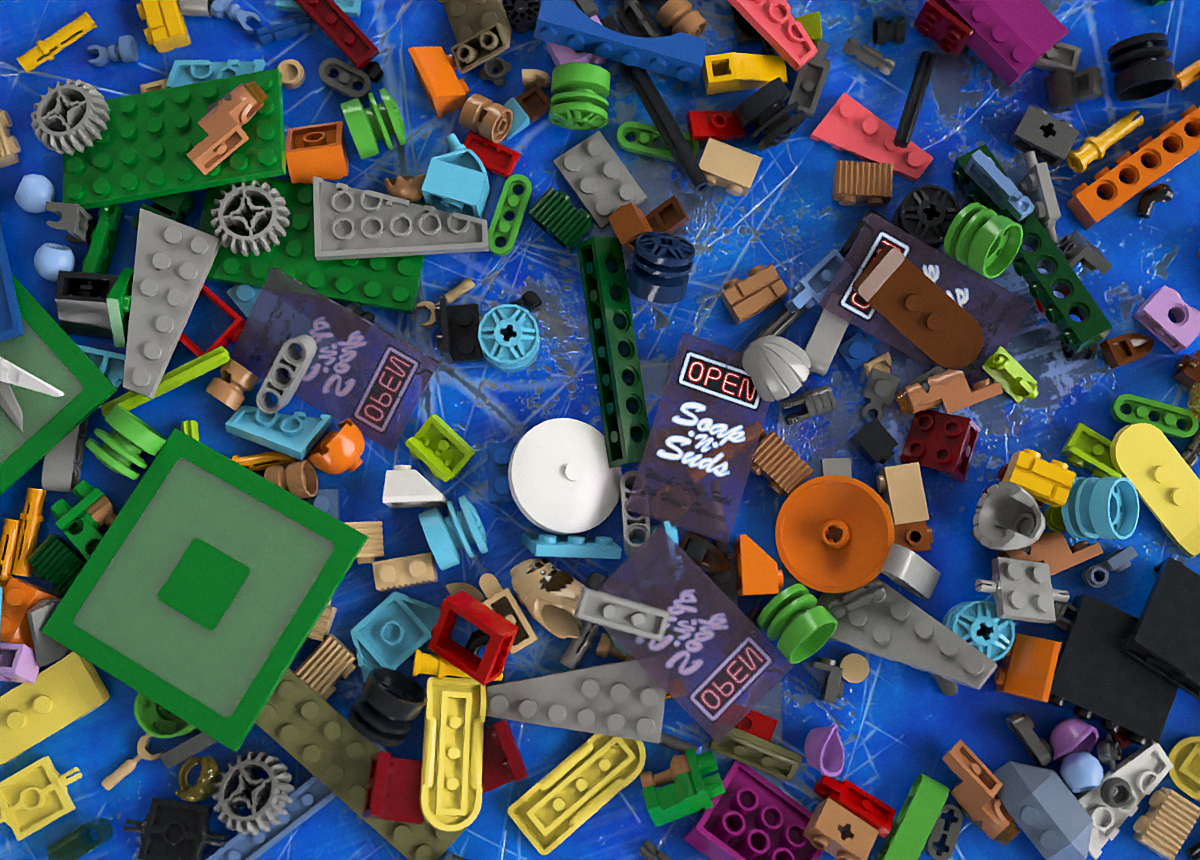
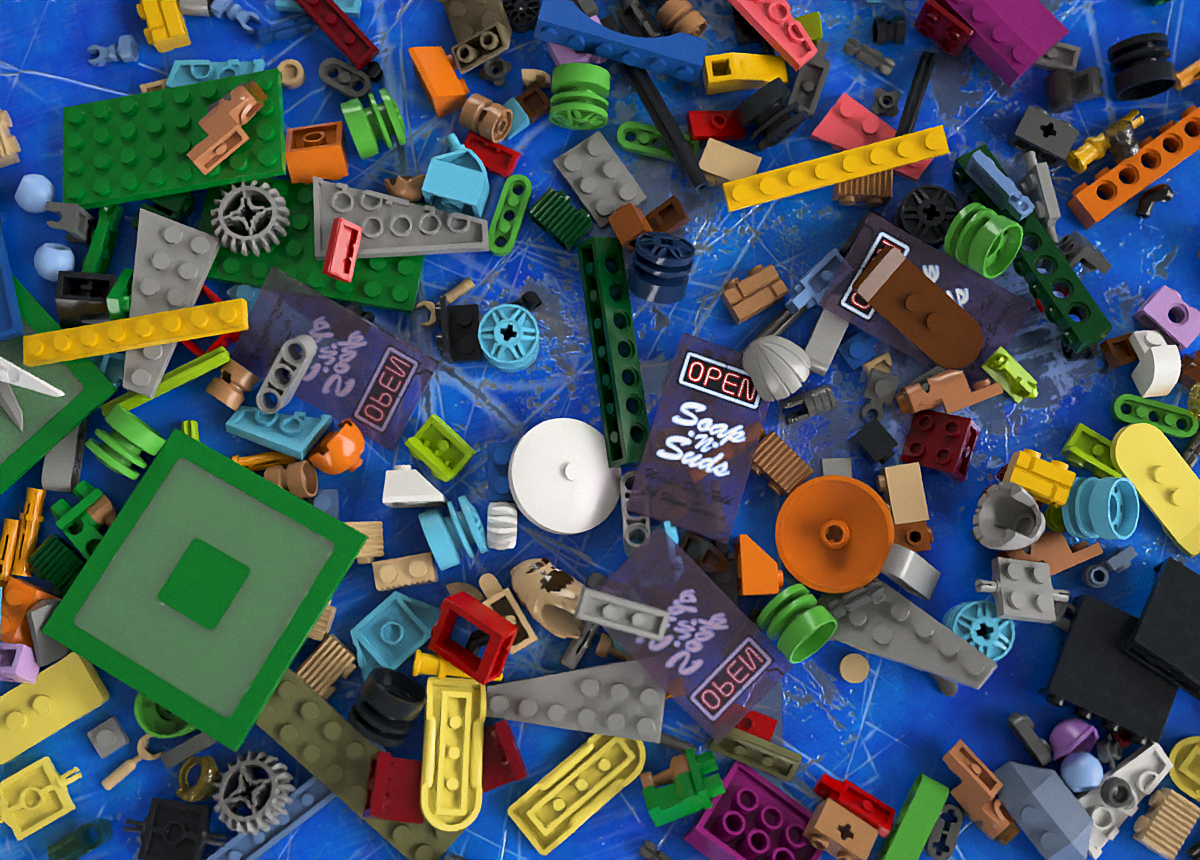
yellow pin [16,11,97,74] -> none
light grey gear [30,78,111,156] -> none
medium azure wing [521,532,622,559] -> none
medium lavender helmet [804,724,845,777] -> none
dark grey bracket [809,657,844,703] -> none
orange slope [994,633,1061,702] -> none
none -> yellow plate [23,298,248,367]
none -> light grey plate [87,716,131,759]
none -> plate [322,217,363,283]
none -> white gear [487,501,517,550]
none -> yellow plate [721,125,950,213]
none -> dark grey plate [871,88,901,117]
none -> clear smoke wheel [1103,120,1140,160]
none -> white brick [1129,329,1181,398]

